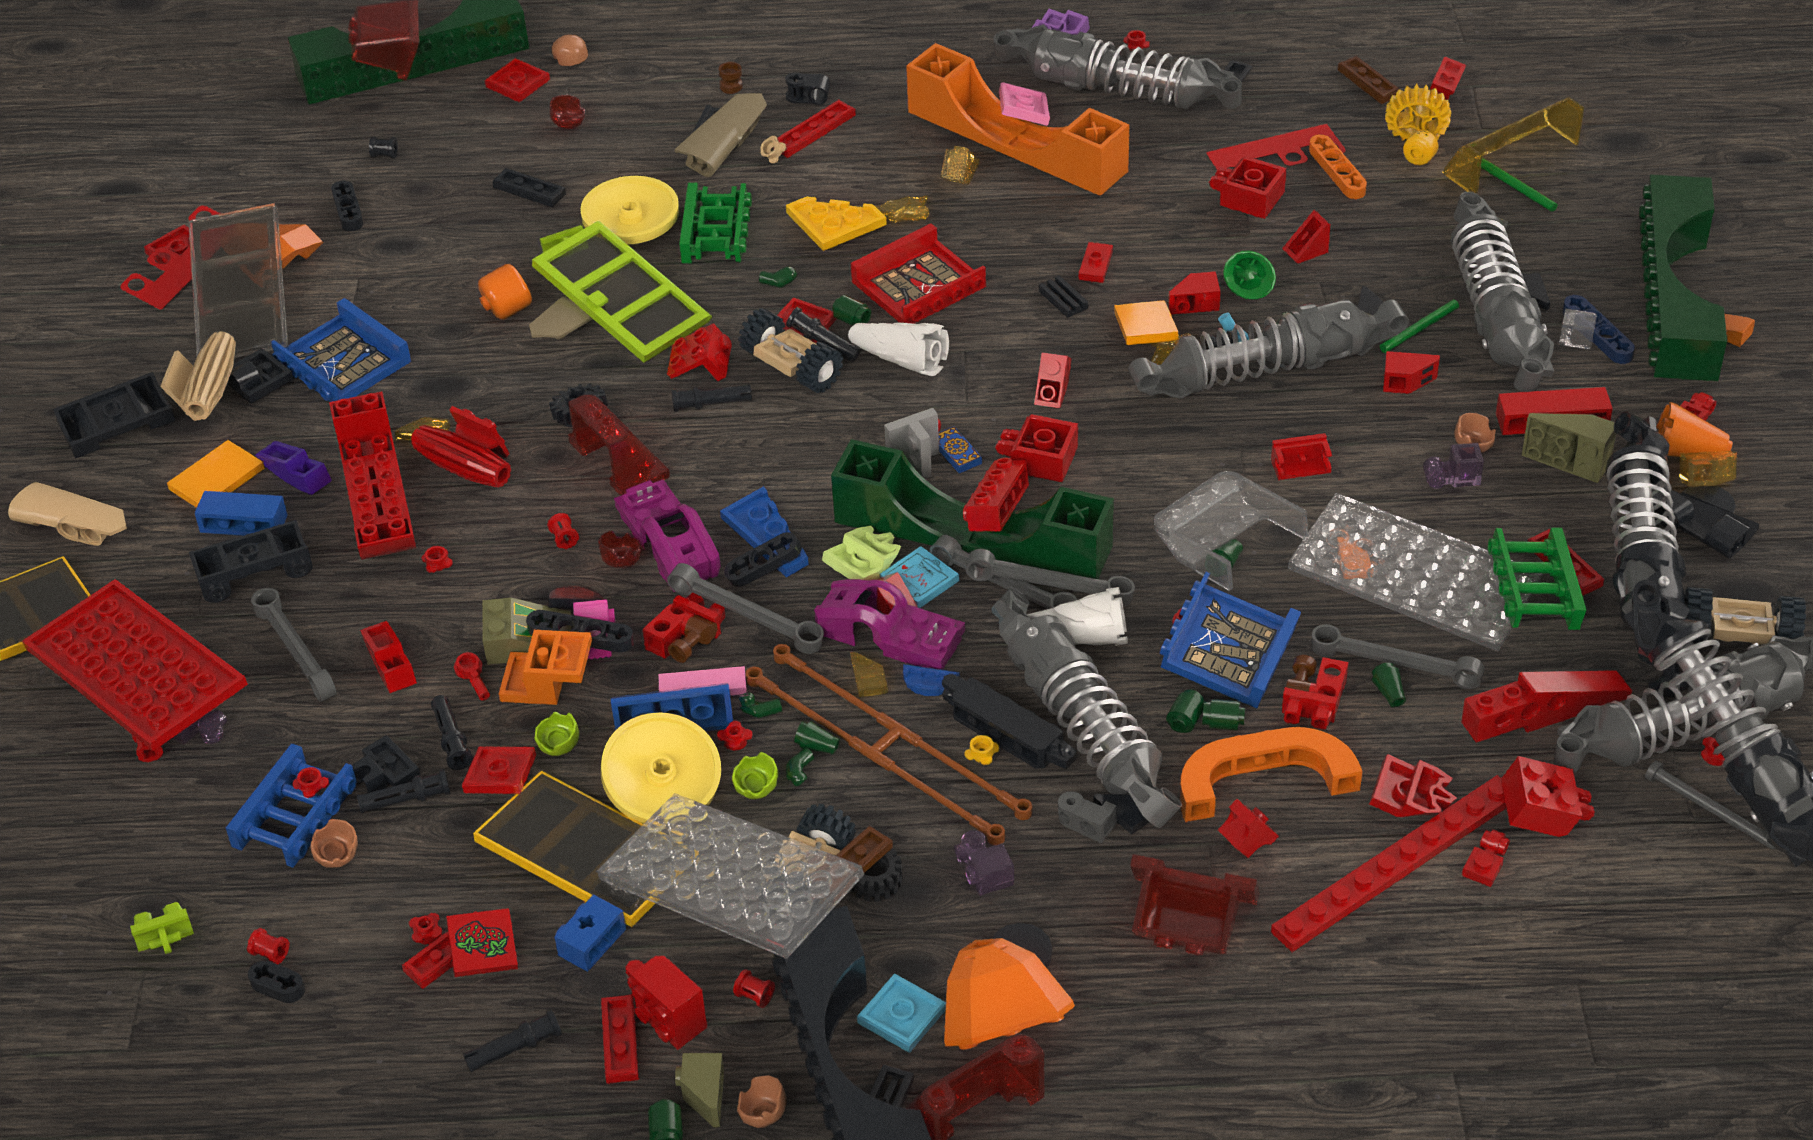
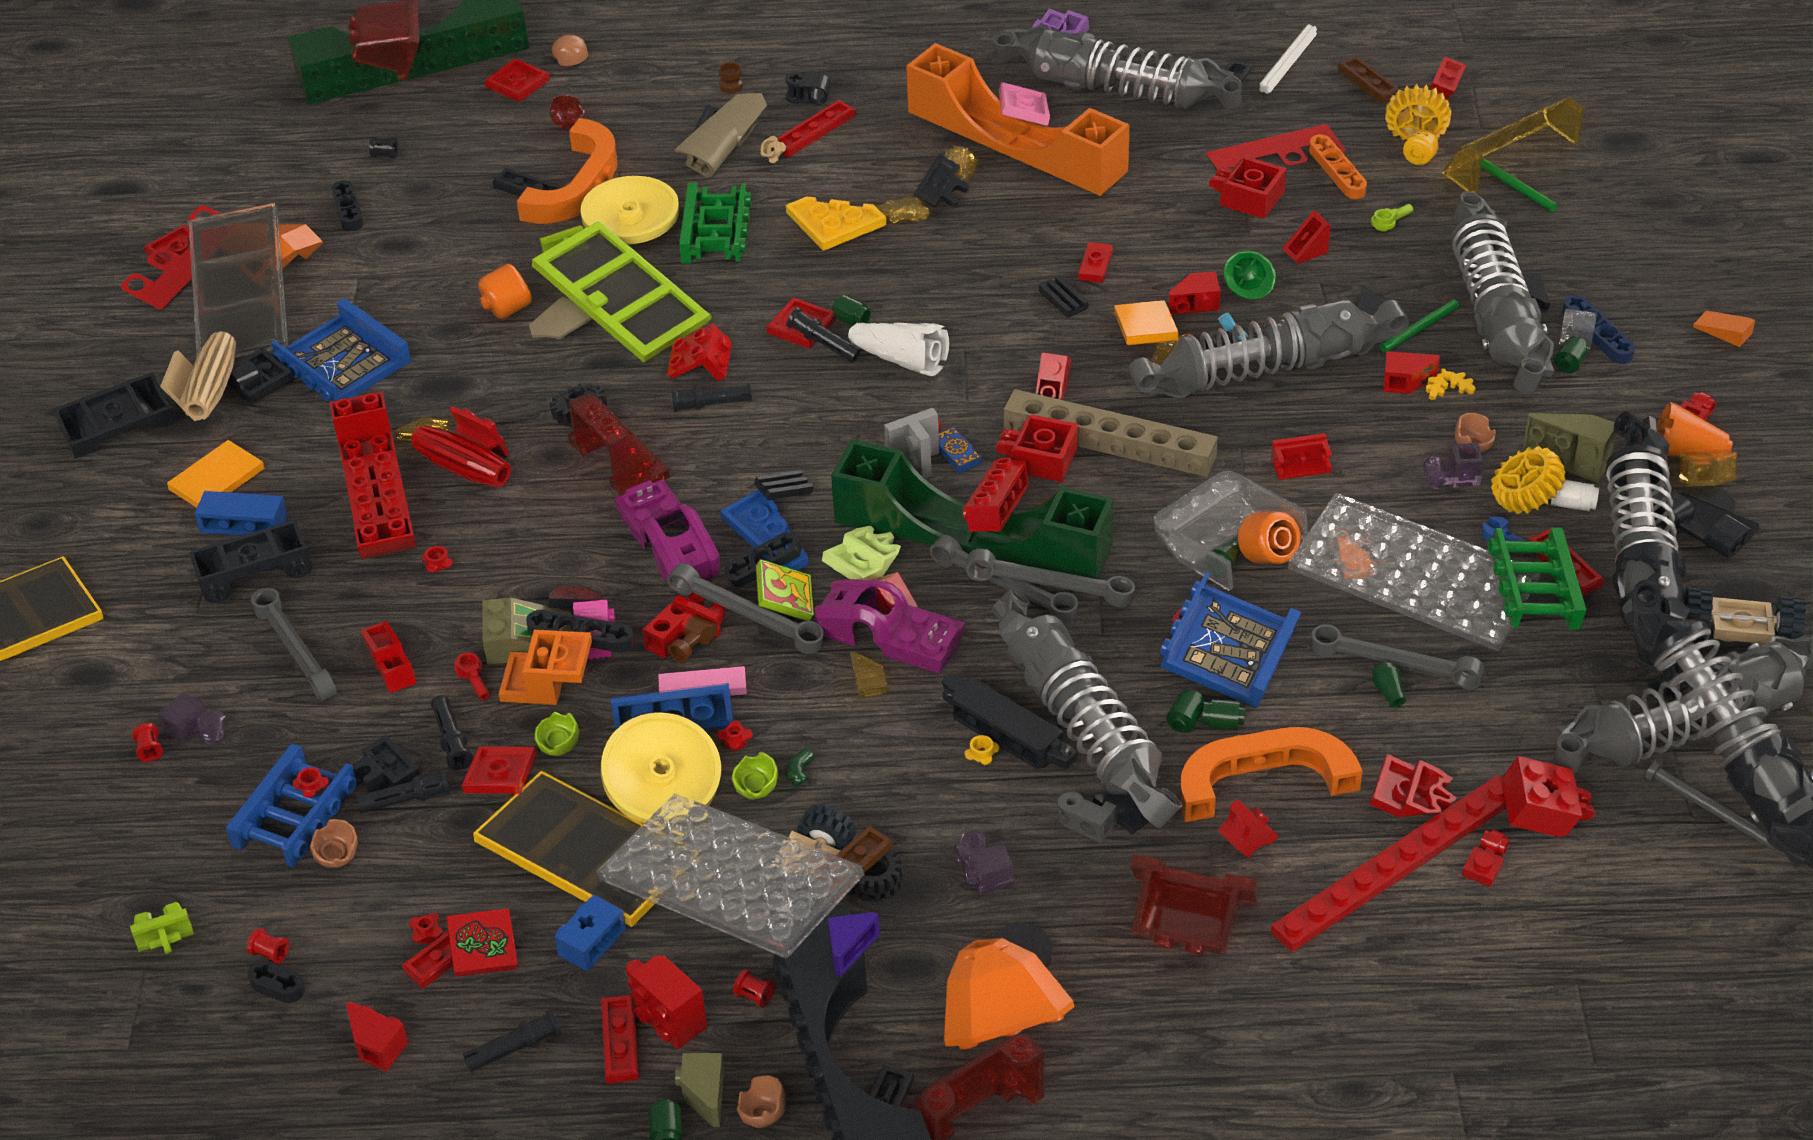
tan panel [8,482,127,546] -> none
red plate [22,579,248,751] -> none
dark purple slope [255,441,332,495] -> none
red bush [547,513,579,549] -> none
clear red hair [598,531,643,568] -> none
plate [738,308,843,393] -> none
dark green arm [739,692,782,718] -> none
dark orange bar [745,644,1032,846] -> none
dark green arm [759,267,797,288] -> none
dark green cone [794,721,840,755] -> none
red panel [851,223,986,324] -> none
medium azure tile [857,973,946,1053] -> none
medium azure tile [880,546,959,608] -> none
blue tile [903,664,960,696] -> none
white cone [1027,587,1128,646] -> none
red plate [1123,30,1150,51] -> none
red hips [1282,655,1349,730] -> none
red brick [1461,670,1632,743] -> none
red brick [1496,387,1613,435] -> none
dark green arch [1639,174,1727,381] -> none
red plate [1701,737,1725,766] -> none
none -> red slope [346,1001,408,1072]
none -> orange arch [517,118,618,224]
none -> black tile [754,470,814,500]
none -> tile [756,559,814,621]
none -> dark purple slope [828,912,880,977]
none -> black plate [914,153,969,208]
none -> dark tan brick [1004,389,1218,477]
none -> orange head [1238,511,1301,564]
none -> white axle [1259,25,1317,94]
none -> lime plate [1371,204,1413,231]
none -> yellow animal [1425,368,1475,400]
none -> blue bar [1481,516,1527,542]
none -> yellow gear [1491,446,1566,514]
none -> white head [1549,480,1599,511]
none -> dark green brick [1554,336,1588,374]

